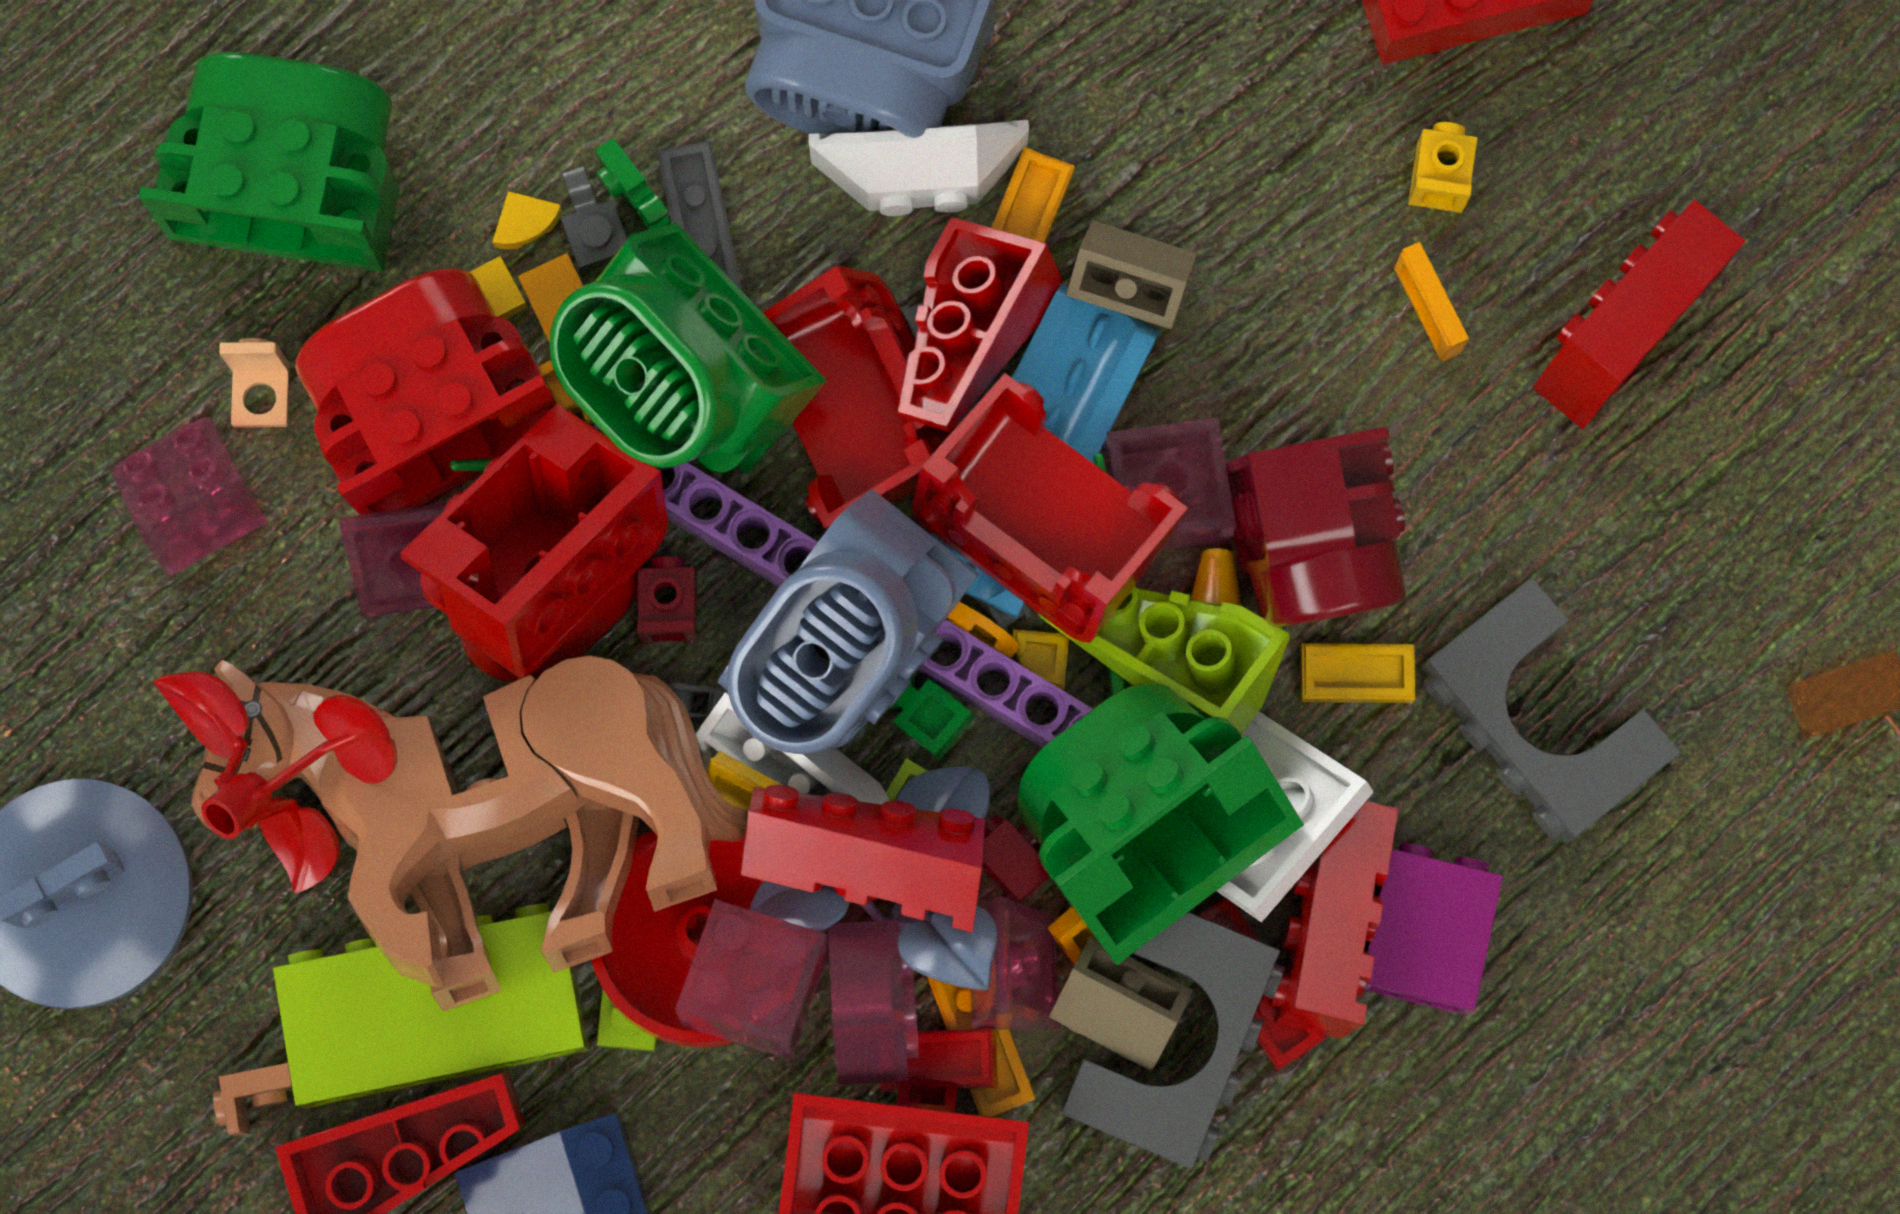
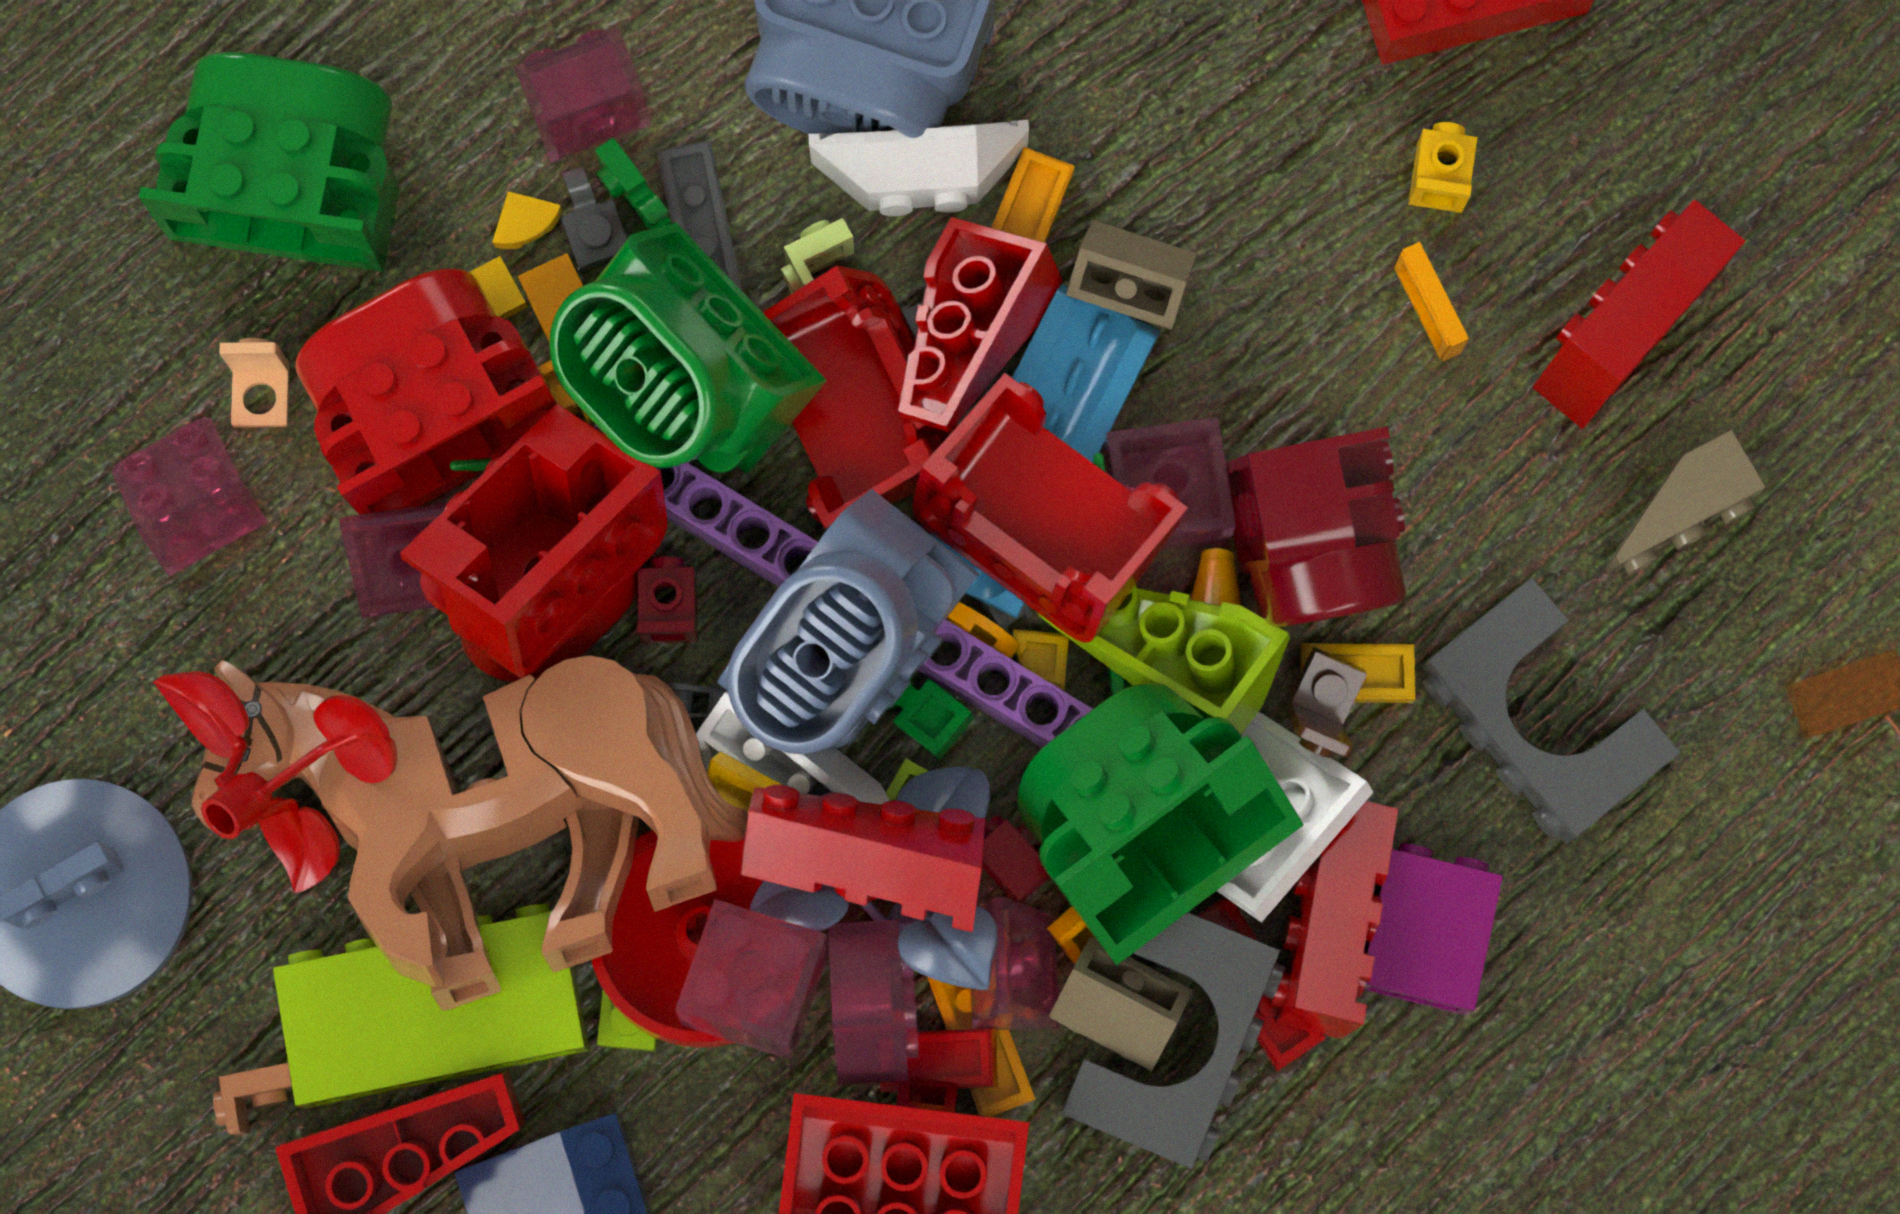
none -> clear pink brick [514,28,651,163]
none -> yellowish green bracket [780,218,854,294]
none -> reddish brown bracket [1285,647,1367,758]
none -> dark tan slope [1604,430,1766,576]

